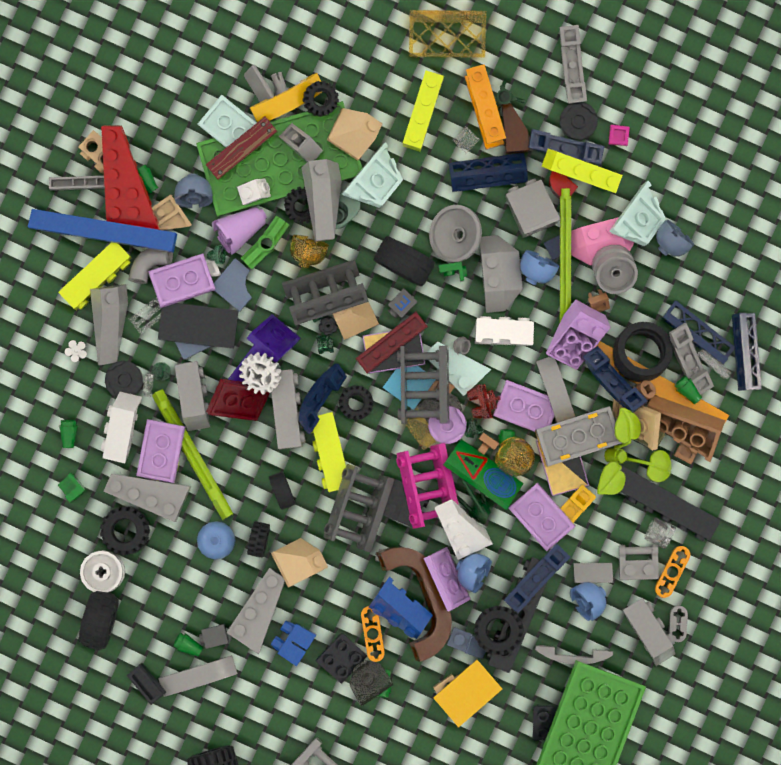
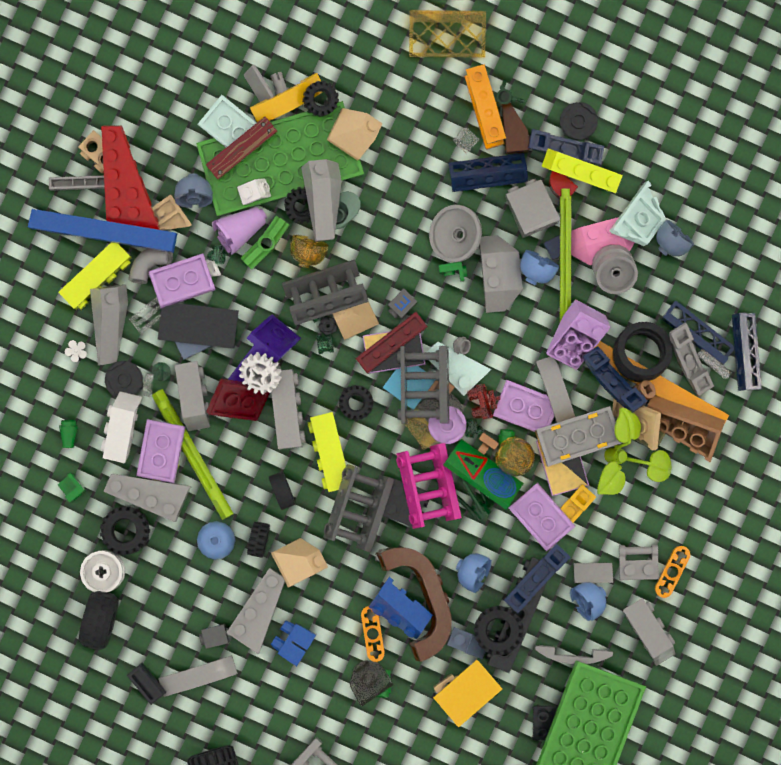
green cone [137,165,159,194] -> none
green cone [173,633,203,657] -> none
sand blue tile [214,258,252,312] -> none
light grey slope [279,123,323,162] -> none
dark blue slope [299,364,347,434] -> none
black hinge [316,633,367,684] -> none
light aqua wing [342,142,403,208] -> none
black tyre [373,236,435,286] -> none
neon yellow brick [403,70,444,152] -> none
lavender tile [424,547,471,611] -> none
white wedge [434,499,493,560] -> none
white wedge [475,316,534,346] -> none
light grey slope [559,25,587,104] -> none
medium nougat tile [588,289,610,312] -> none
dark pink tile [608,125,630,147] -> none
black brick [617,464,721,542] -> none
clear piece [644,517,676,549] -> none
light grey beam [668,605,688,642] -> none
green cone [674,376,702,404] -> none
medium nougat tile [674,442,697,465] -> none

